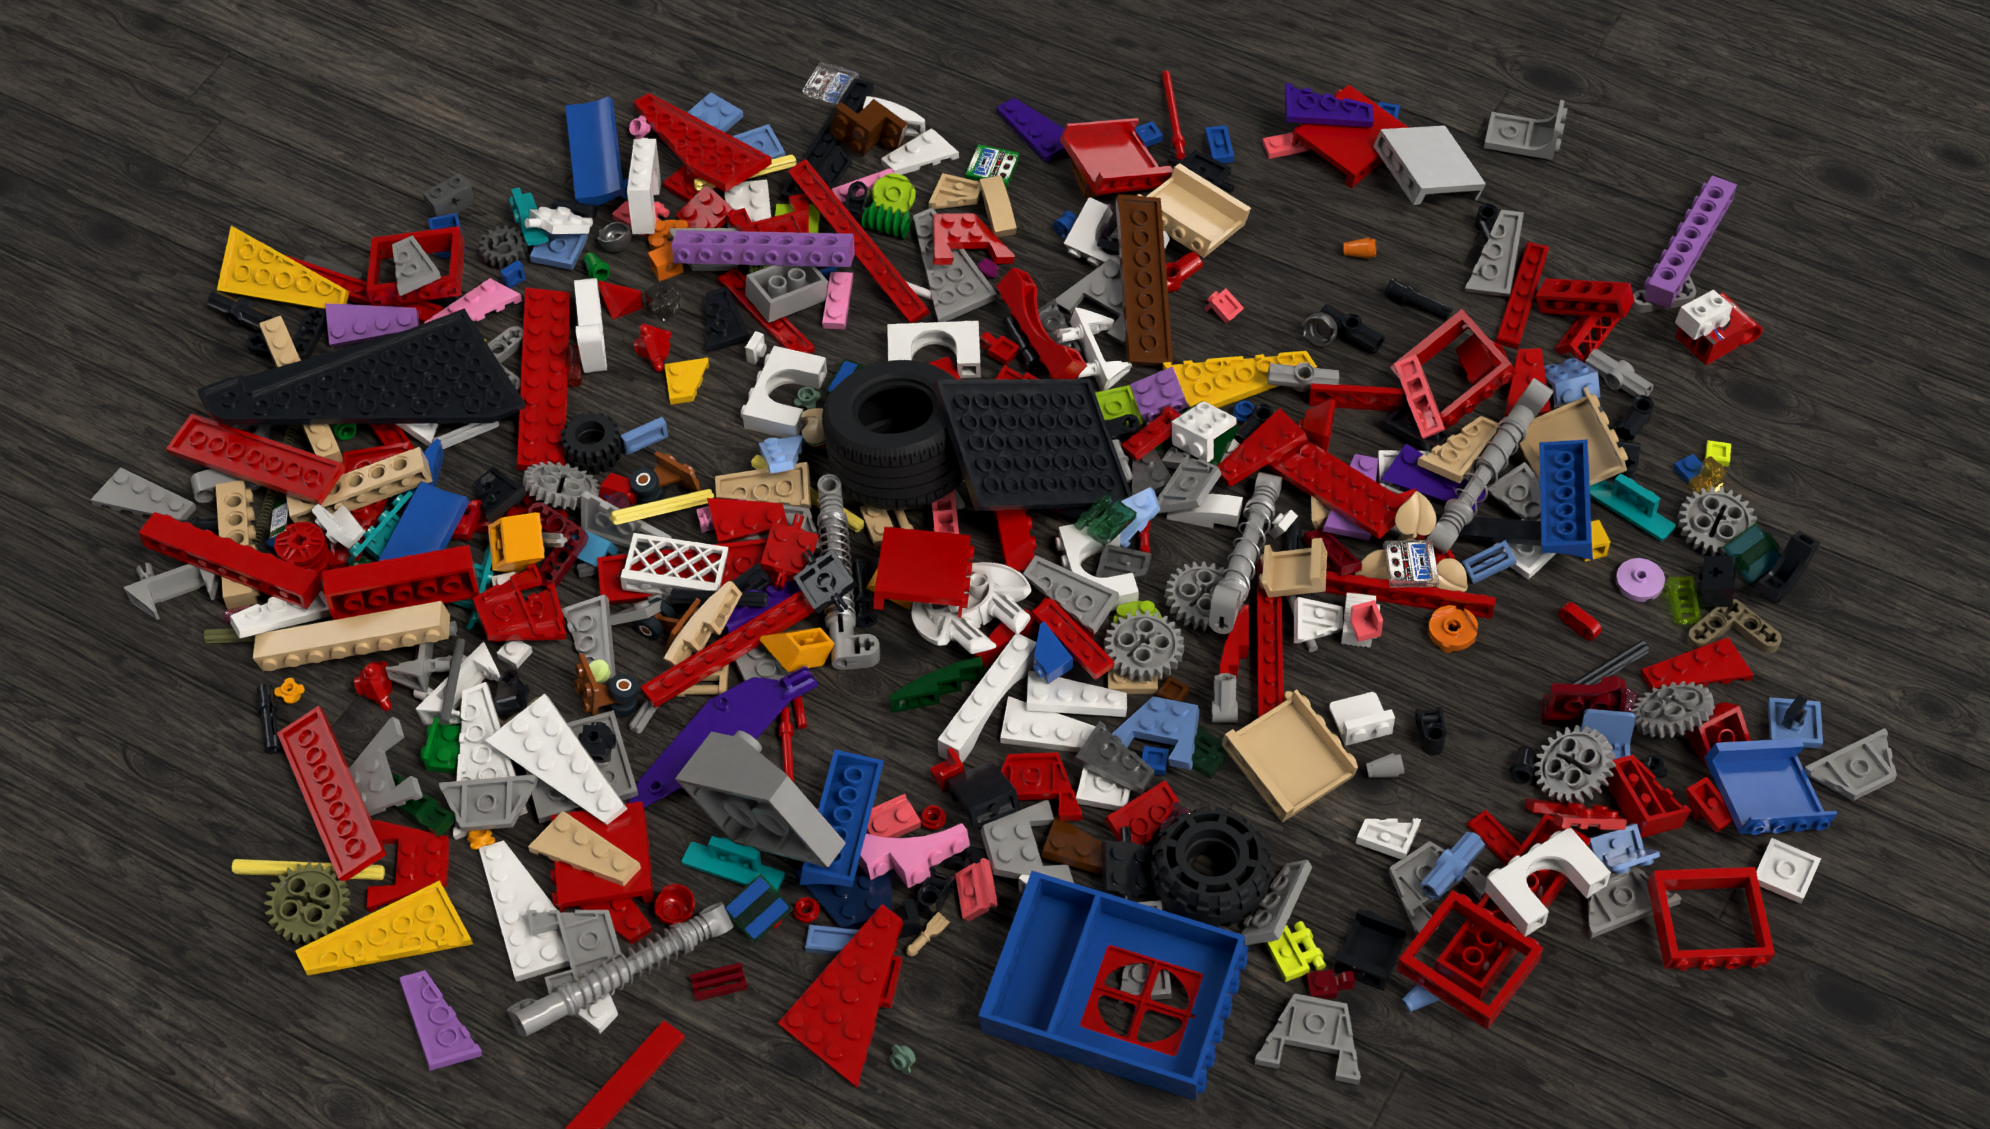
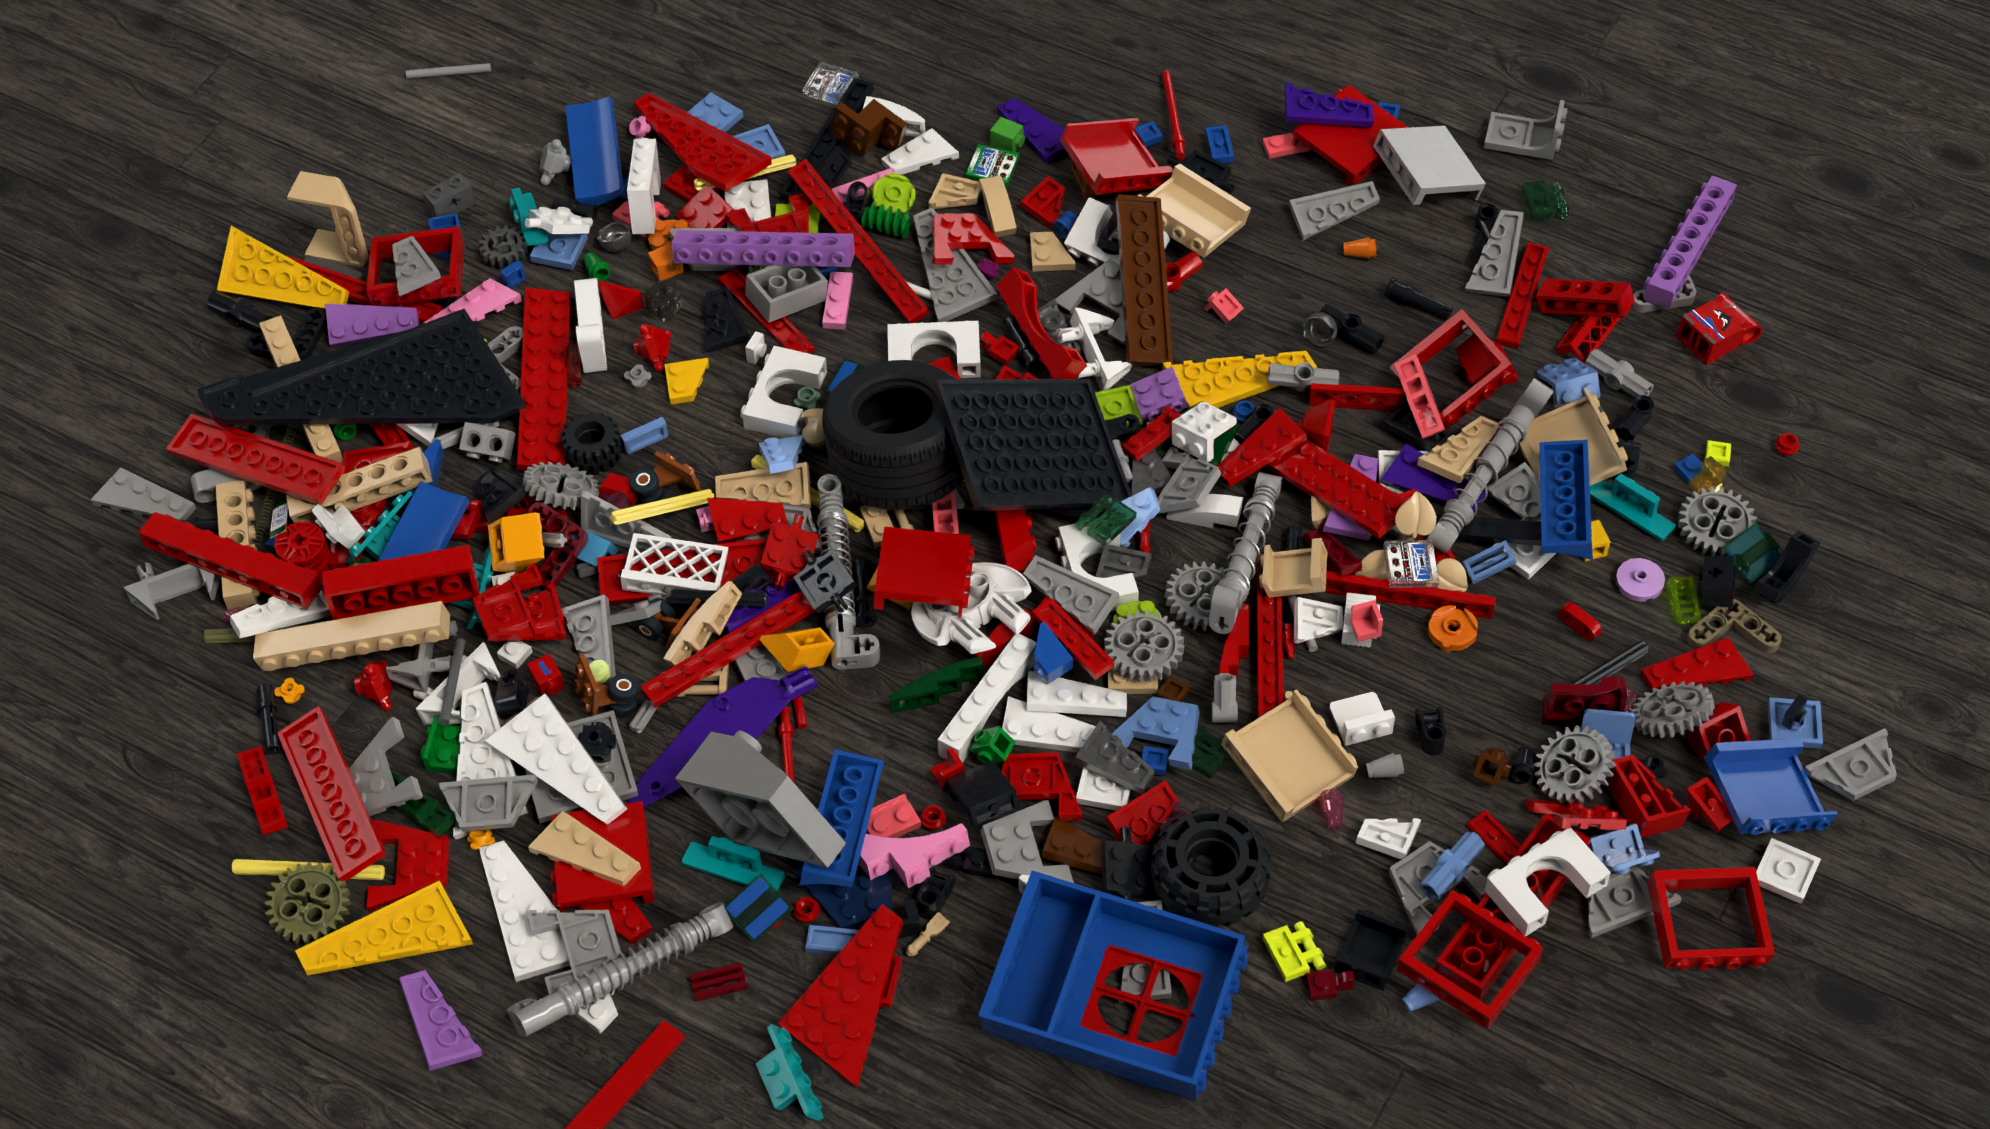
red hair [654,883,695,925] -> none
sand green plate [889,1045,916,1074] -> none
coral plate [955,858,998,922] -> none
light grey wing [1238,860,1312,945] -> none
light grey wing [1255,993,1361,1085] -> none
white plate [1268,510,1298,539] -> none
red wing [1503,348,1551,418] -> none
white brick [1675,290,1733,340] -> none
none -> red slope [237,746,288,836]
none -> tan windscreen [287,171,369,267]
none -> light grey bar [406,63,491,79]
none -> light grey brick [459,422,516,463]
none -> red brick [527,653,565,696]
none -> light grey rock [540,139,571,185]
none -> light grey plate [624,364,652,388]
none -> teal bracket [756,1024,824,1121]
none -> green brick [970,726,1016,764]
none -> bright green brick [990,117,1025,152]
none -> red wing [1020,176,1065,230]
none -> tan wing [1030,232,1075,272]
none -> red piece [1282,623,1294,659]
none -> light grey wing [1289,181,1380,240]
none -> clear pink cone [1319,789,1344,829]
none -> reddish brown brick [1473,747,1512,786]
none -> clear green plate [1522,180,1569,221]
none -> red plate [1775,433,1799,455]

